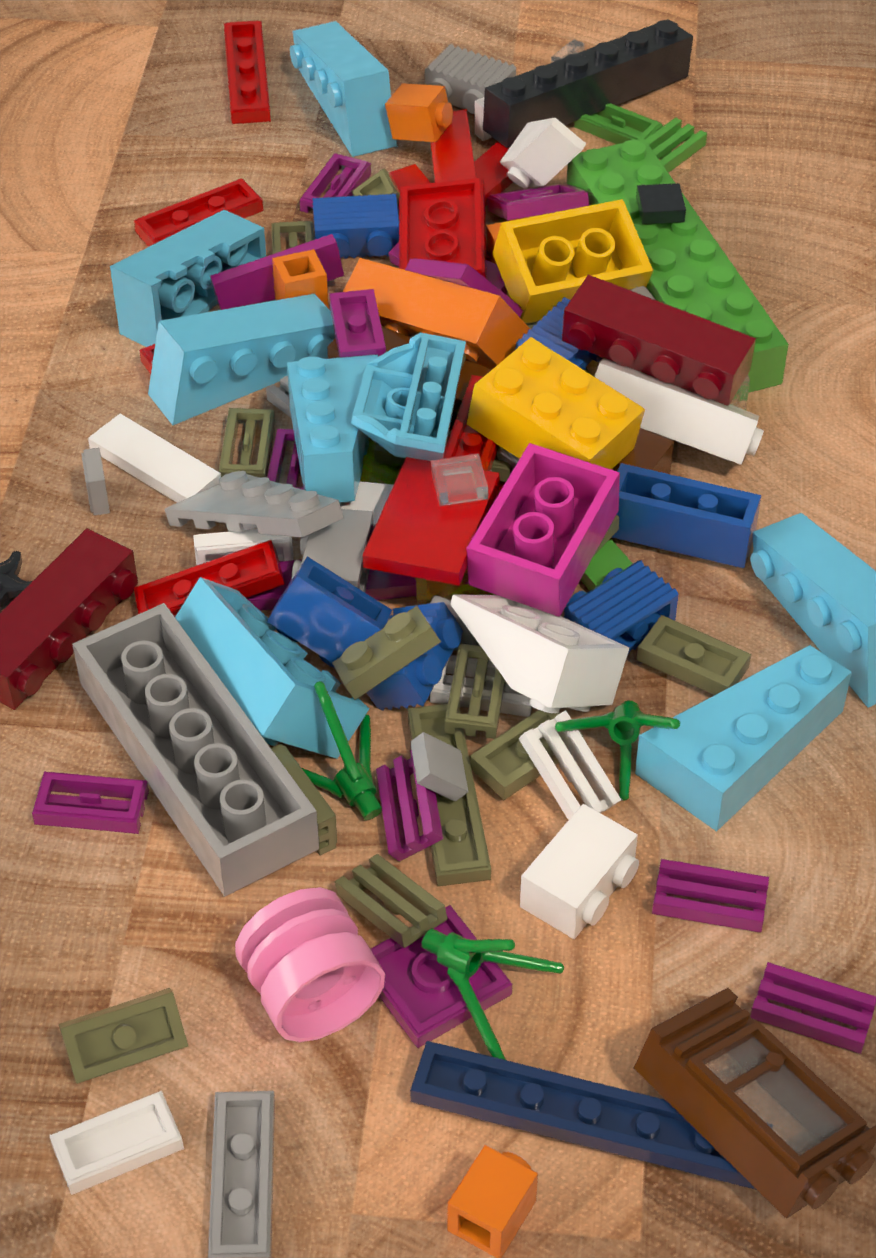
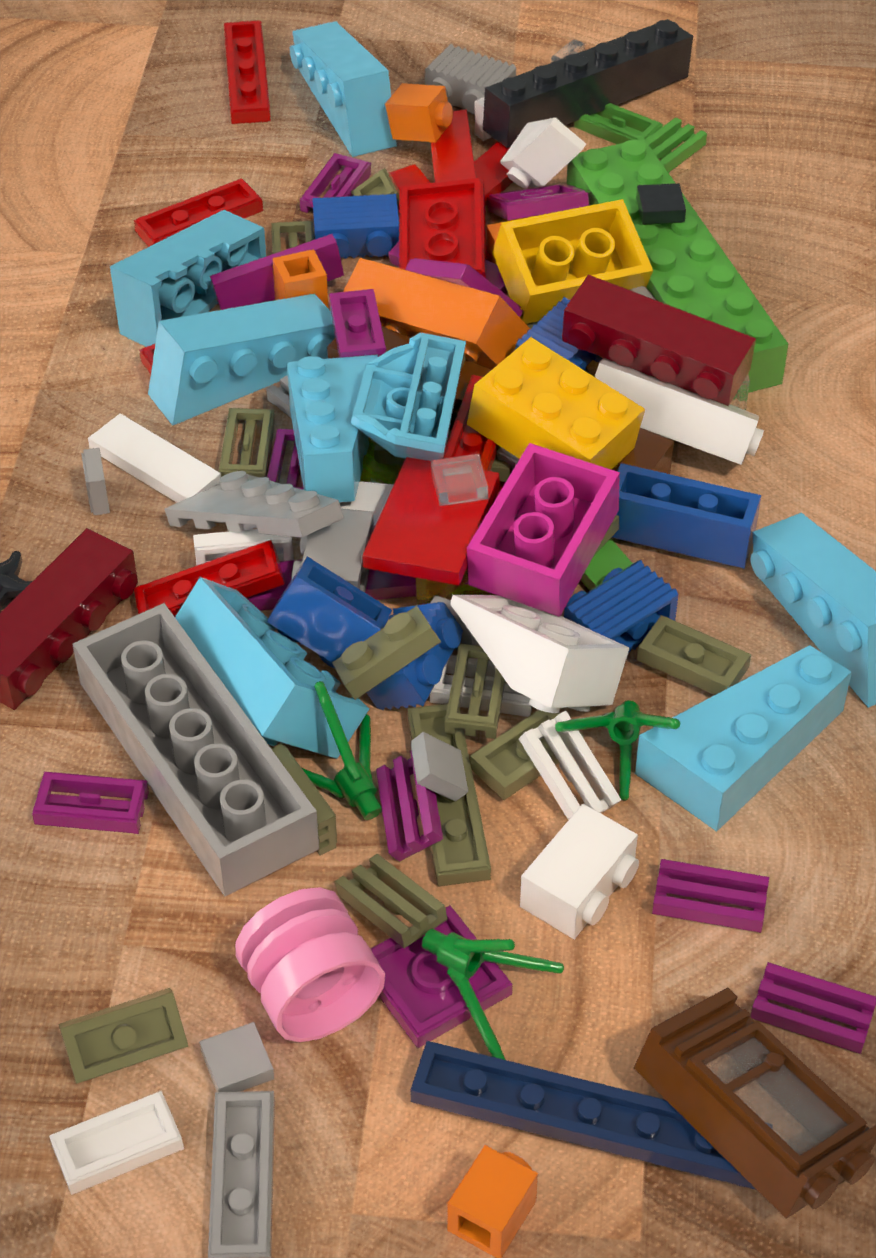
none -> light grey tile [199,1022,275,1092]

